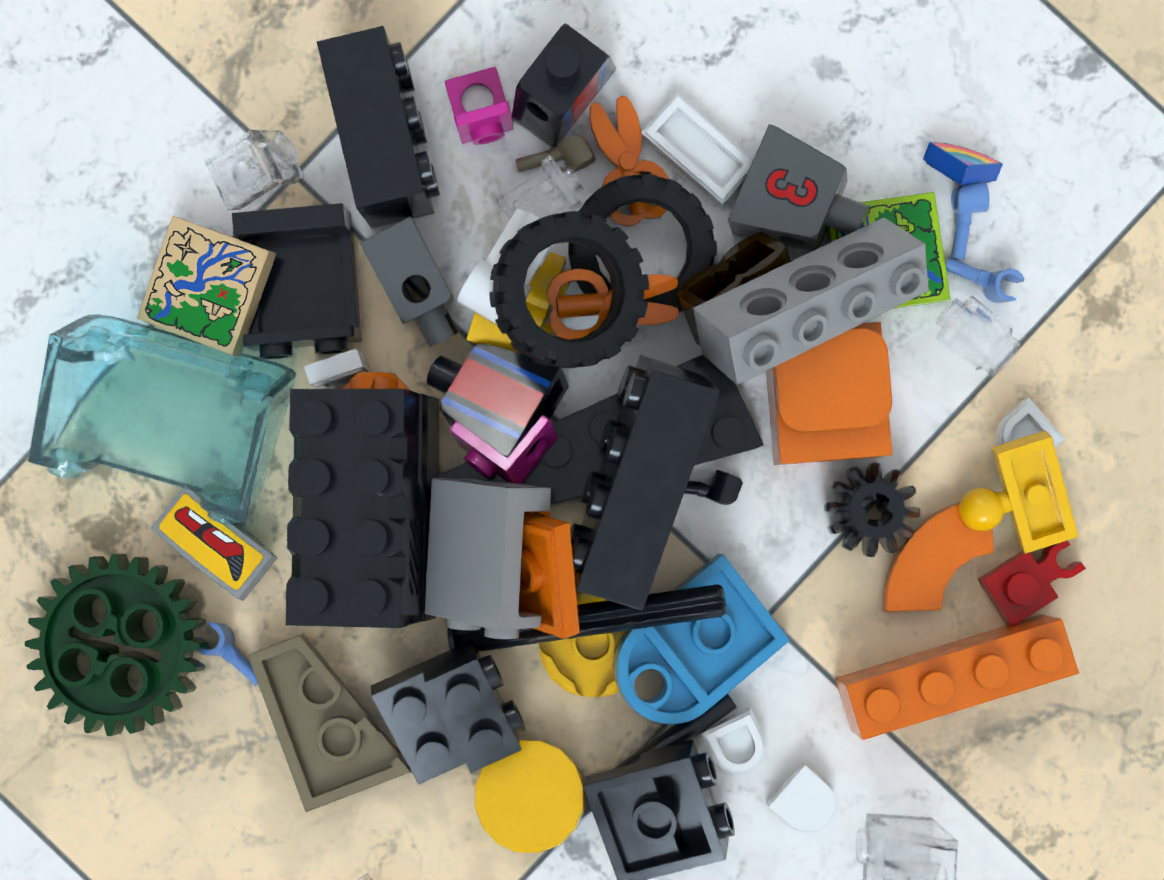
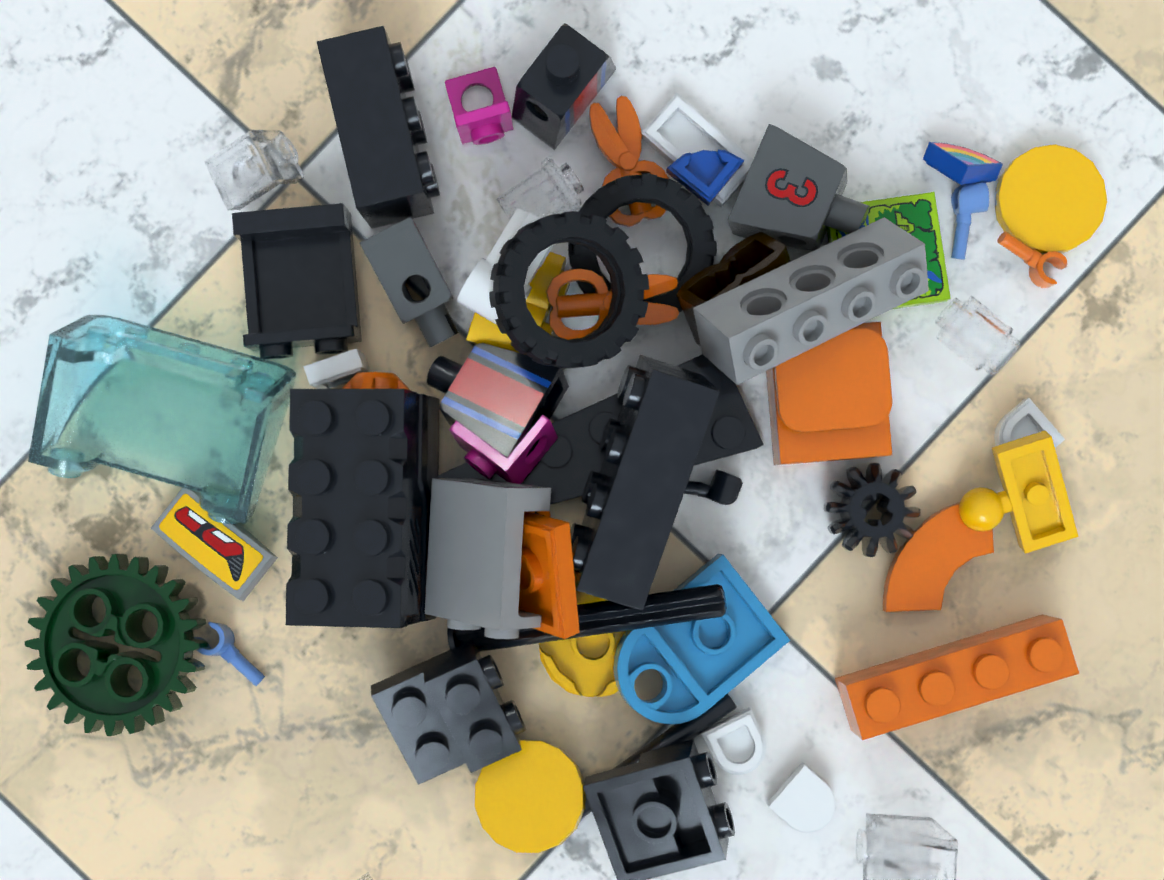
tile [137,216,277,357] -> none
dark tan wing [248,633,411,812] -> none
dark tan hand [516,135,596,173] -> none
medium blue hand [945,257,1024,303] -> none
red plate [978,540,1086,627] -> none
none -> blue tile [666,149,744,206]
none -> yellow tile [995,144,1107,254]
none -> orange hand [997,231,1067,288]

